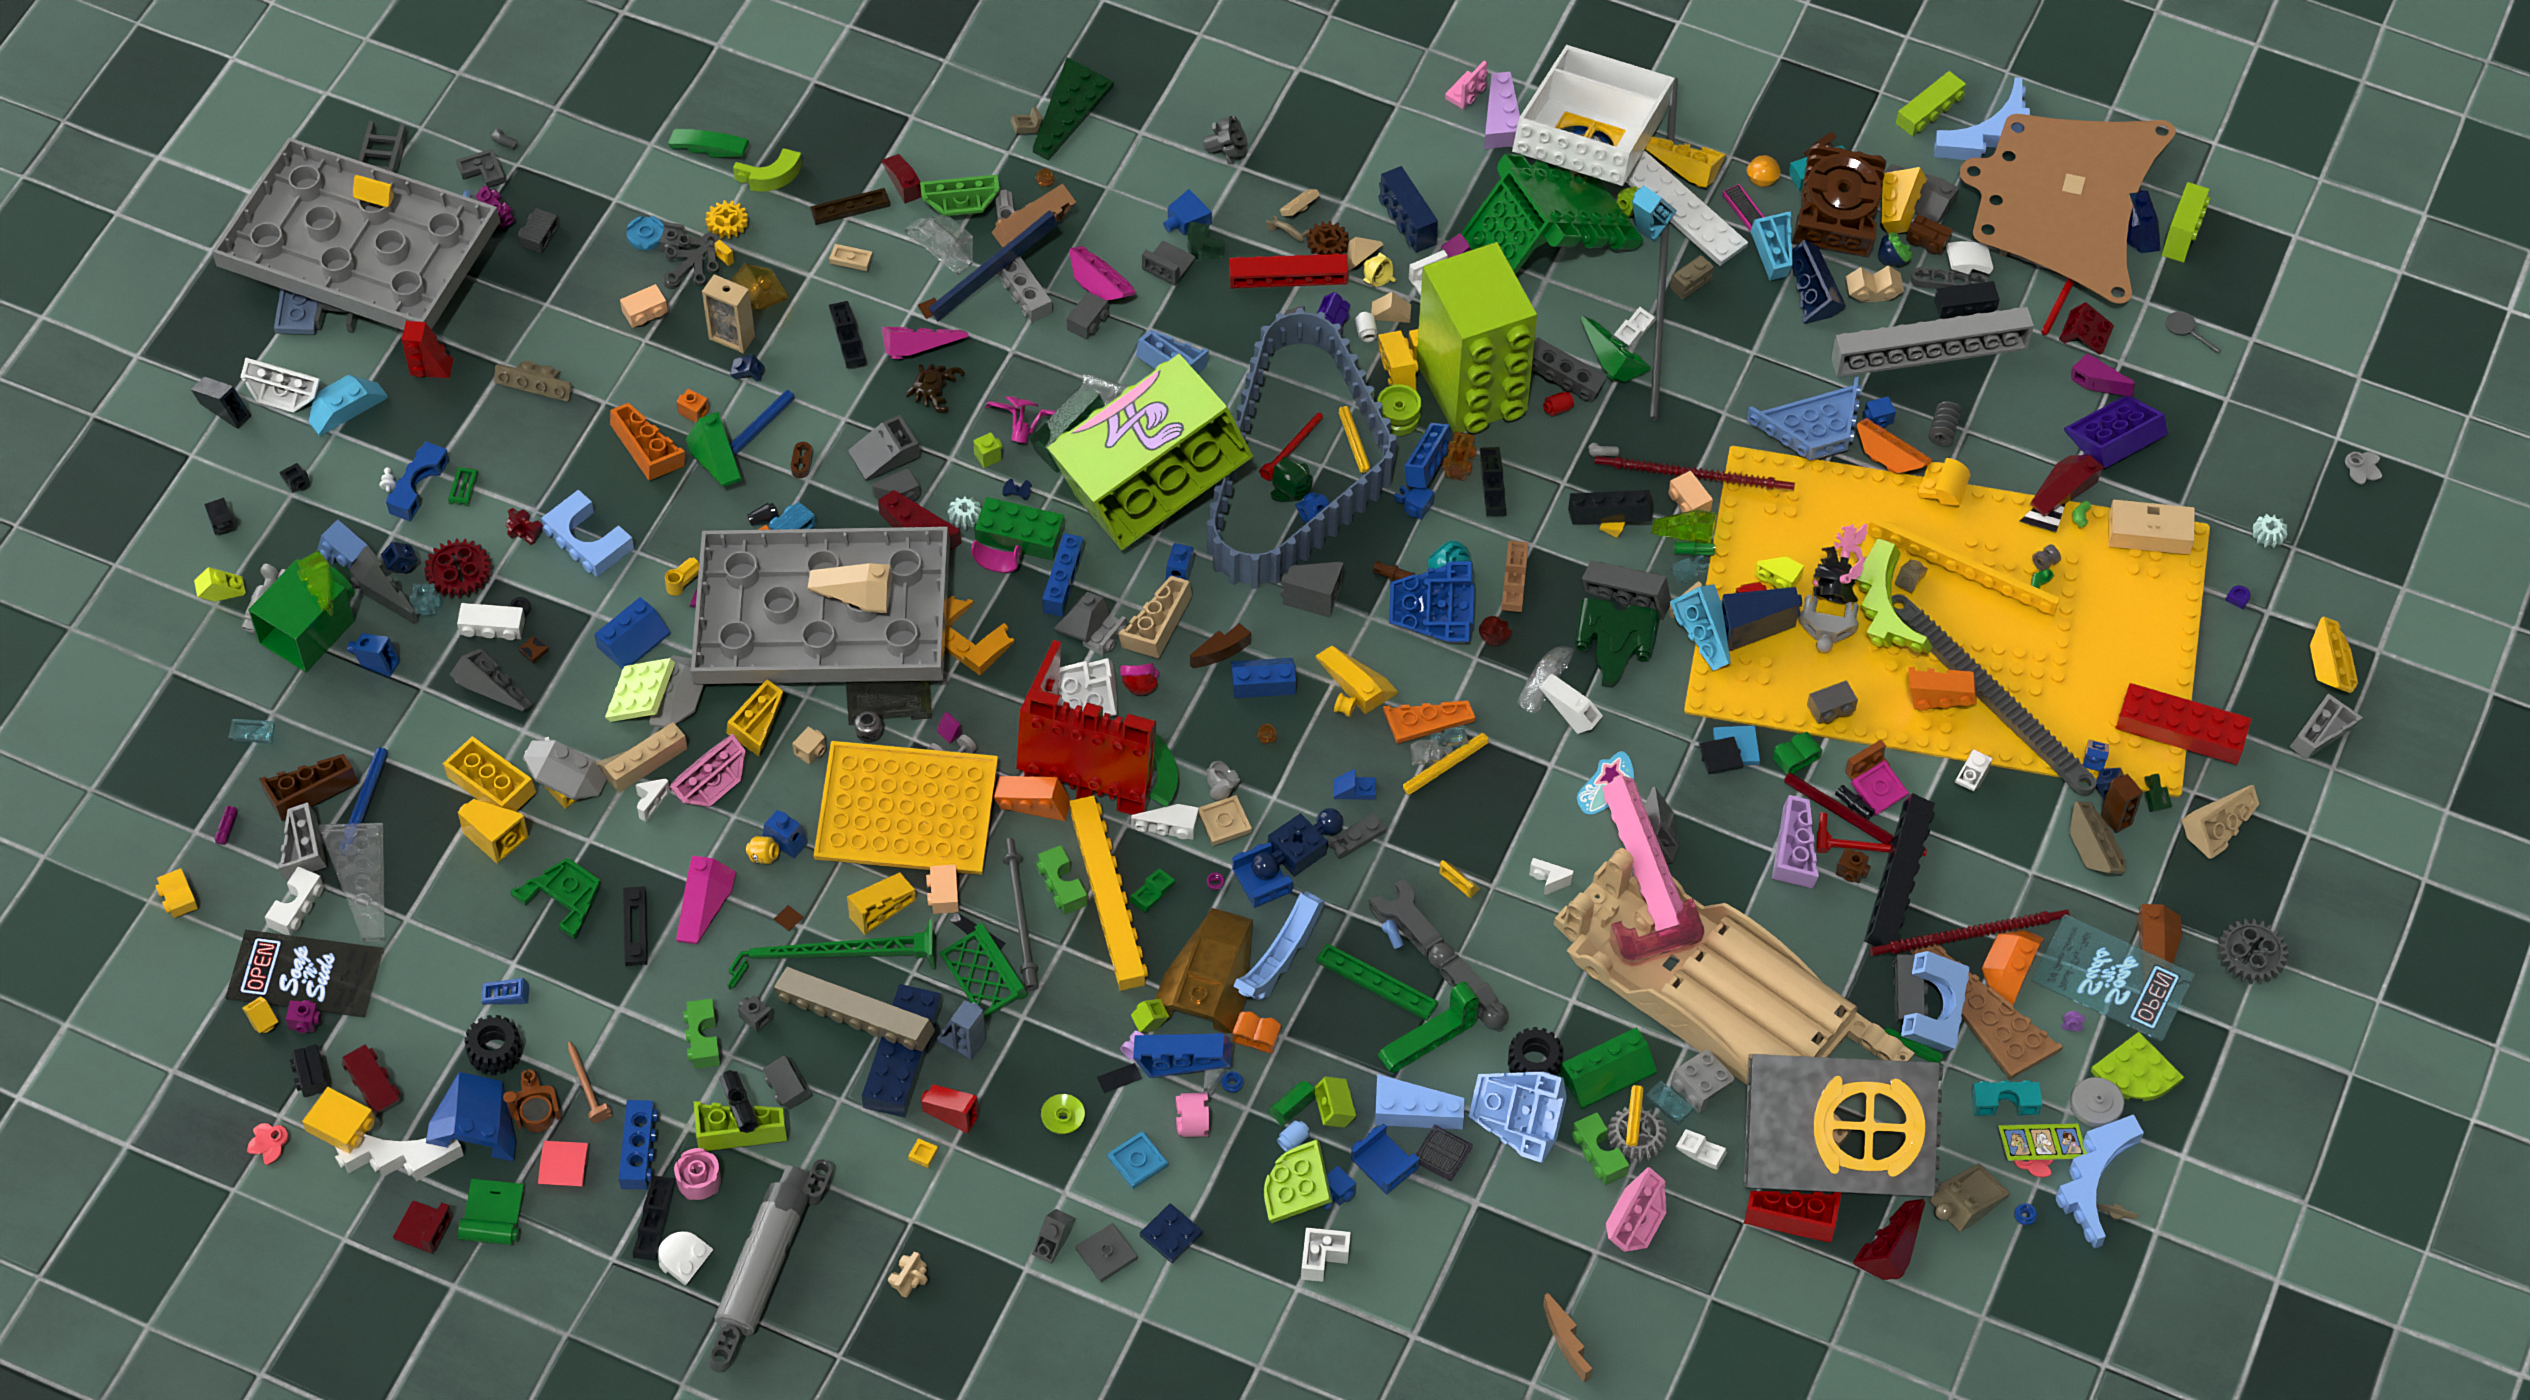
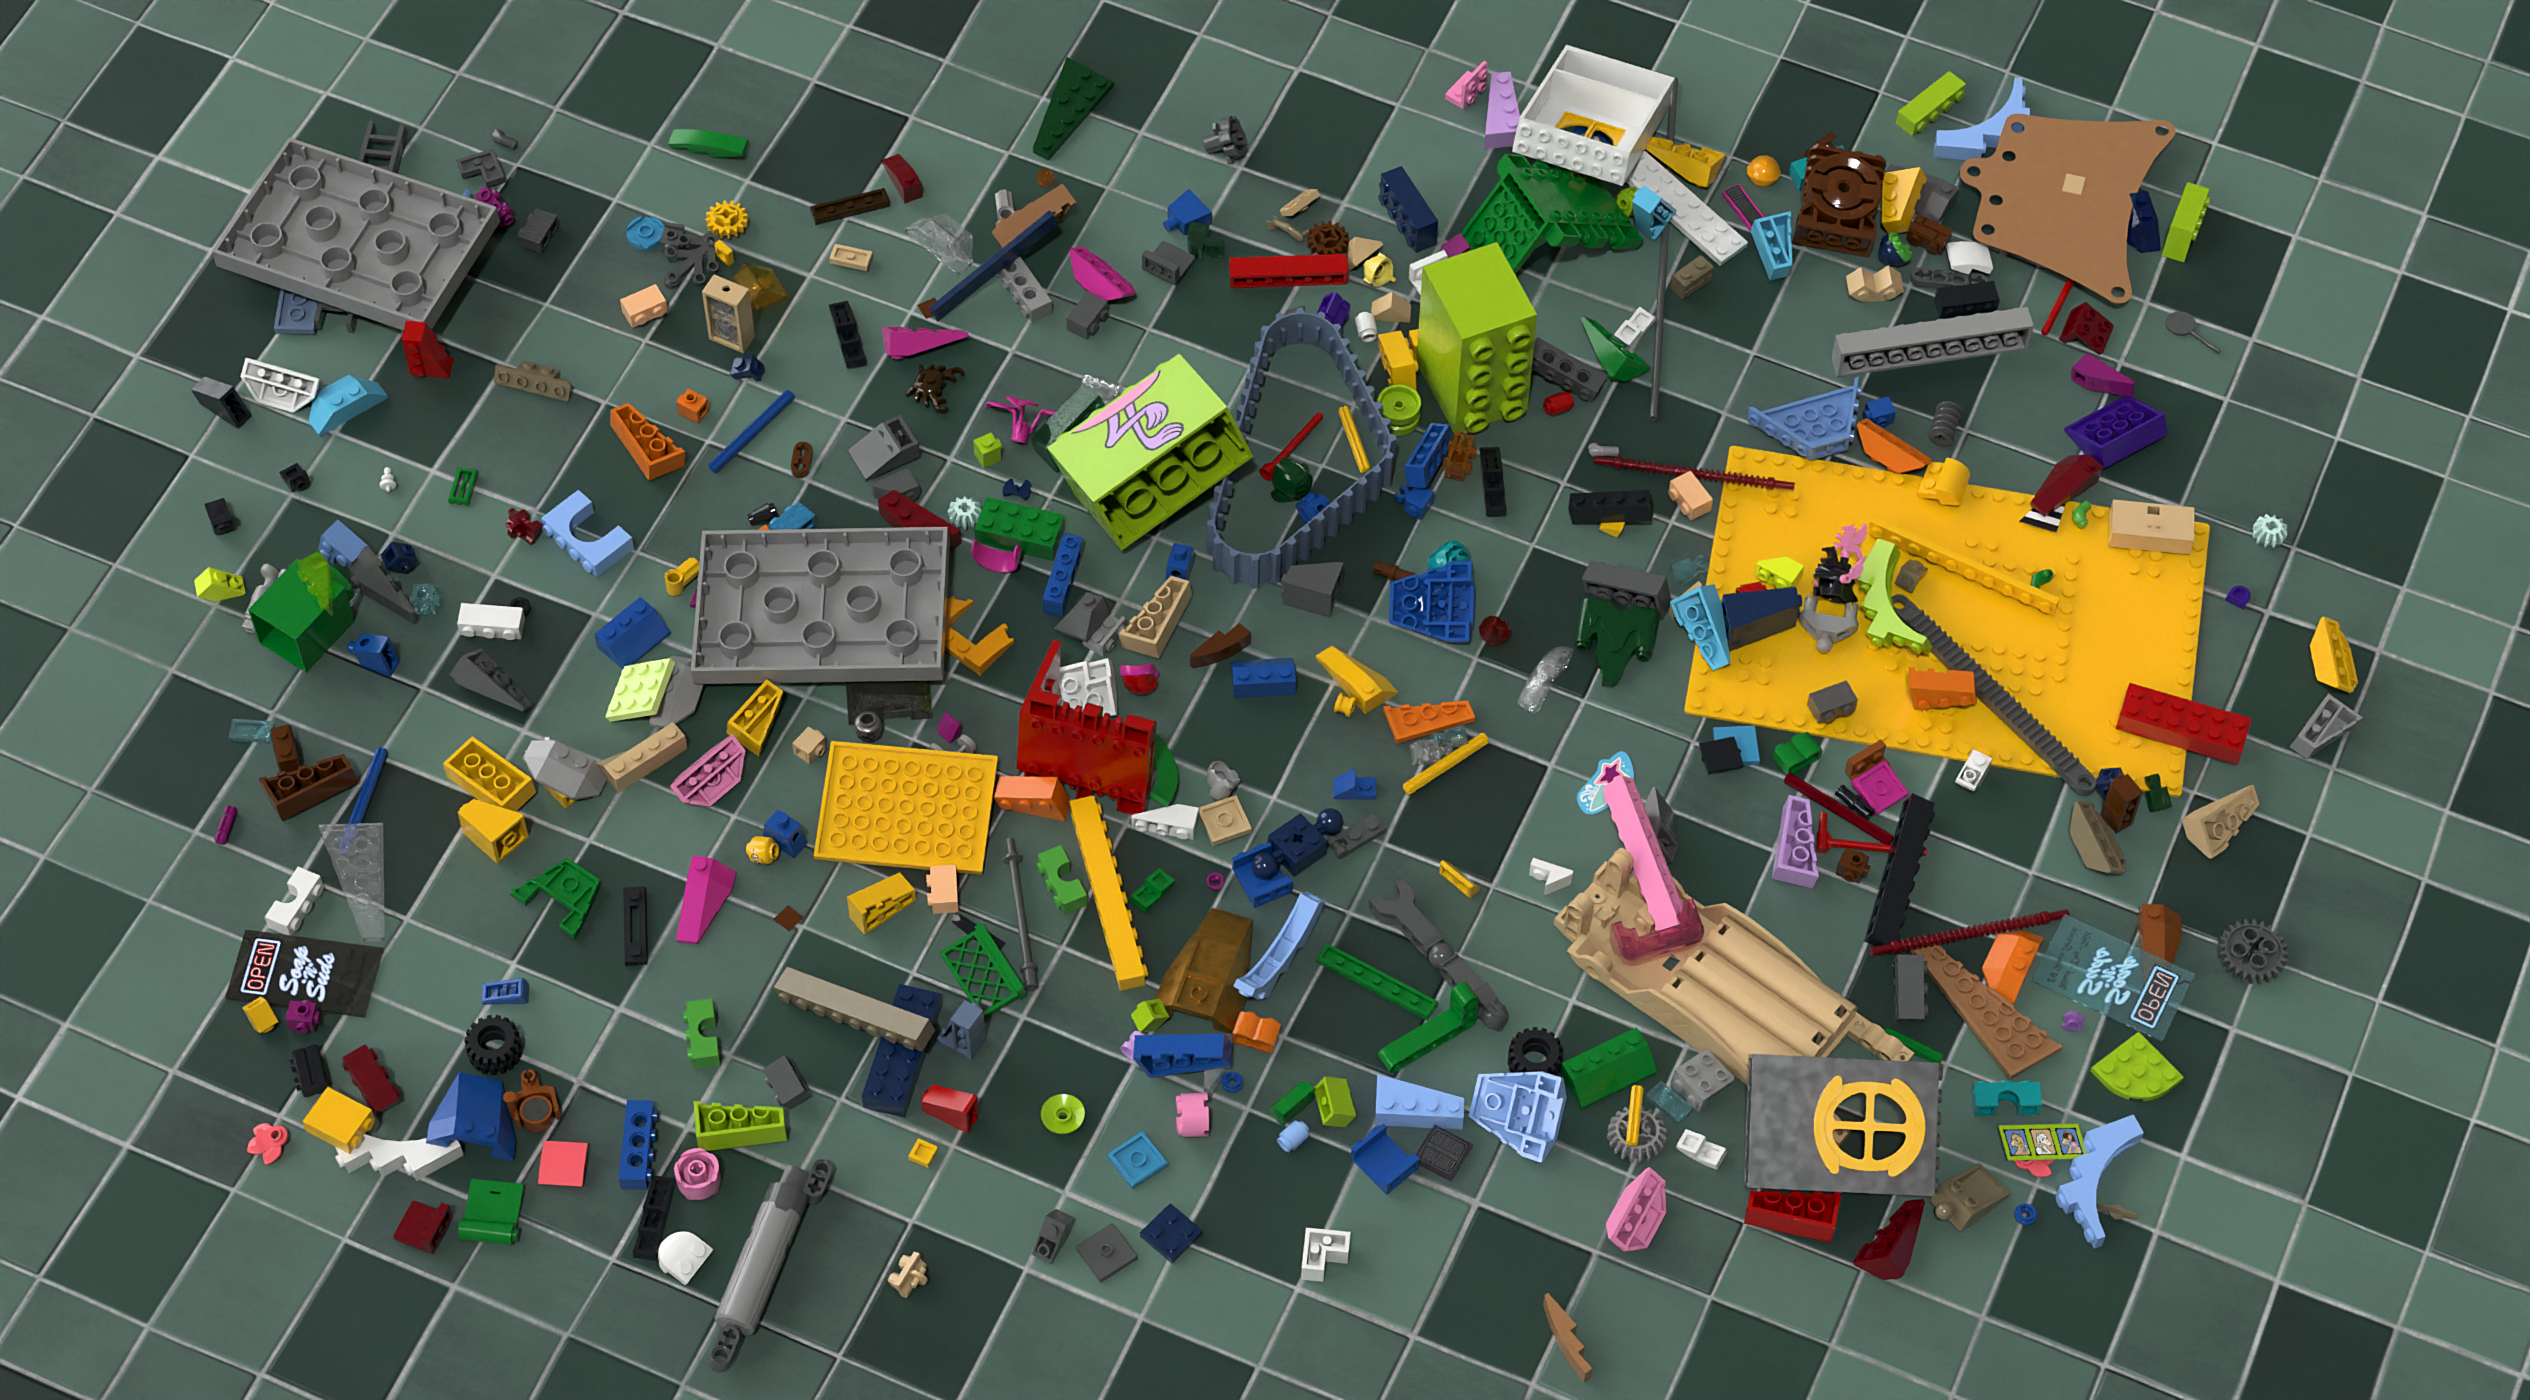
yellow brick [155,868,198,918] -> none
light grey wedge [278,803,327,880] -> none
yellow slope [353,175,394,207] -> none
blue arch [386,441,450,522] -> none
dark red gear [424,538,492,599] -> none
reddish brown tile [519,636,549,664] -> none
nougat piece [567,1042,612,1123] -> none
white slope [636,779,670,822] -> none
green wedge [686,412,742,487] -> none
black piece [719,1070,758,1133] -> none
green piece [727,919,936,990] -> none
lime arch [733,148,802,192] -> none
dark grey brick [738,995,773,1033] -> none
tan wedge [807,563,893,613] -> none
bright green wedge [920,174,1000,216] -> none
dark tan bracket [1010,107,1042,134] -> none
black sticker [1097,1063,1142,1093] -> none
medium blue wedge [1136,330,1209,374] -> none
clear orange plate [1257,724,1277,744] -> none
lime plate [1264,1140,1333,1223] -> none
blue brick [1324,1166,1356,1210] -> none
medium blue arm [1382,920,1404,949] -> none
medium nougat slope [1501,540,1529,612] -> none
white slope [1539,674,1603,734] -> none
bright green arch [1572,1112,1629,1185] -> none
clear neon green slope [1651,509,1717,543] -> none
green axle [1674,541,1715,557] -> none
dark blue wedge [1792,240,1846,324] -> none
light blue arch [1901,951,1969,1052] -> none
dark grey wheel [2032,544,2061,571] -> none
light grey wheel [2071,1077,2125,1128] -> none
blue slope [2083,739,2109,771] -> none
light grey plate [2345,452,2382,485] -> none
none -> reddish brown brick [270,724,300,773]

